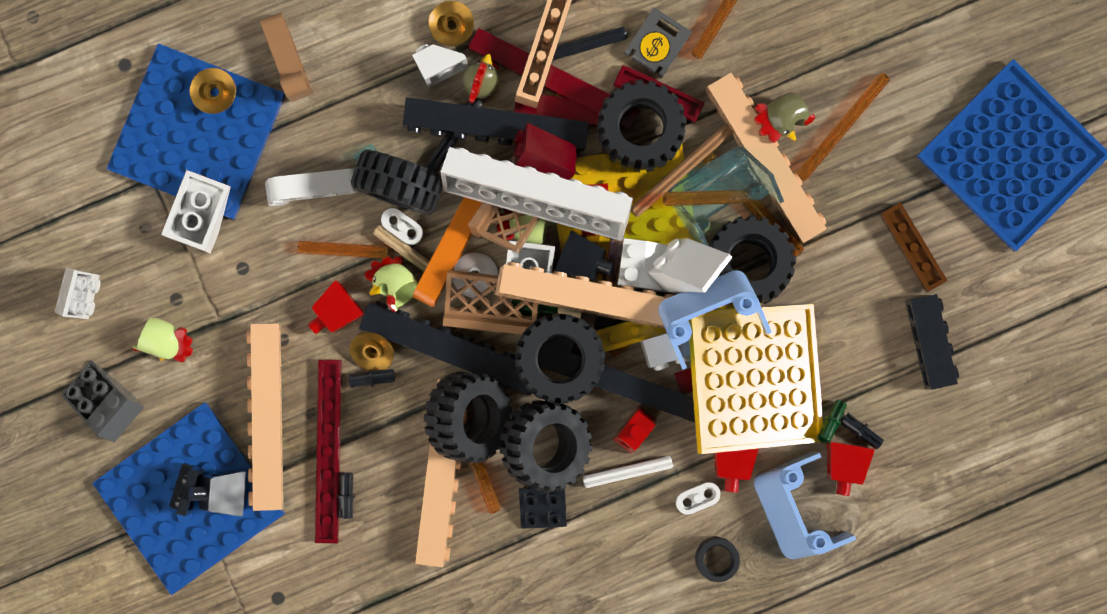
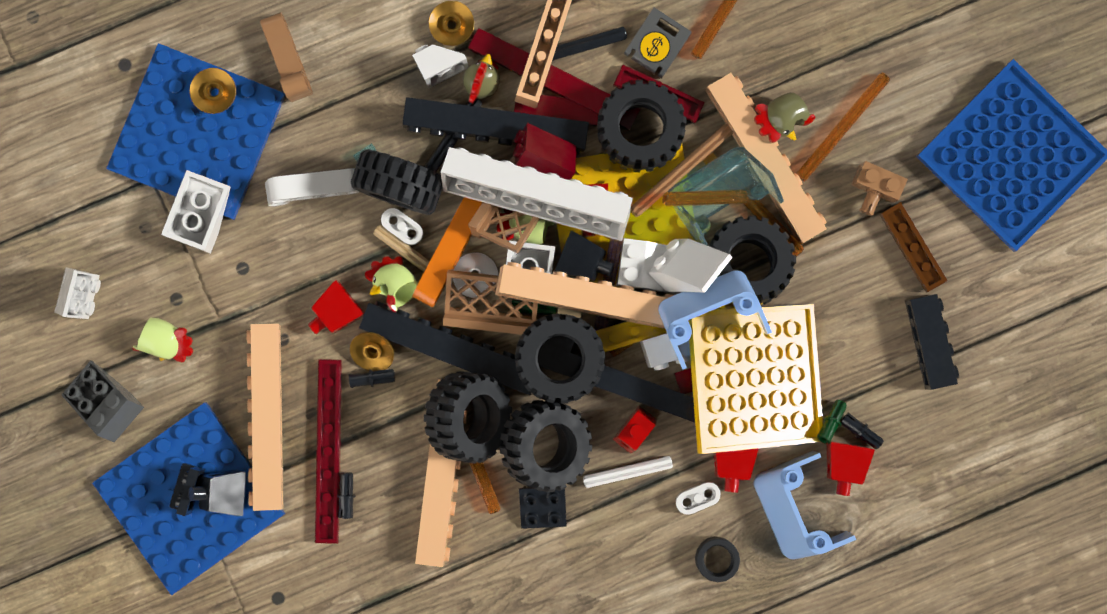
clear orange axle [297,241,388,258] -> none
none -> medium nougat brick [851,161,908,216]

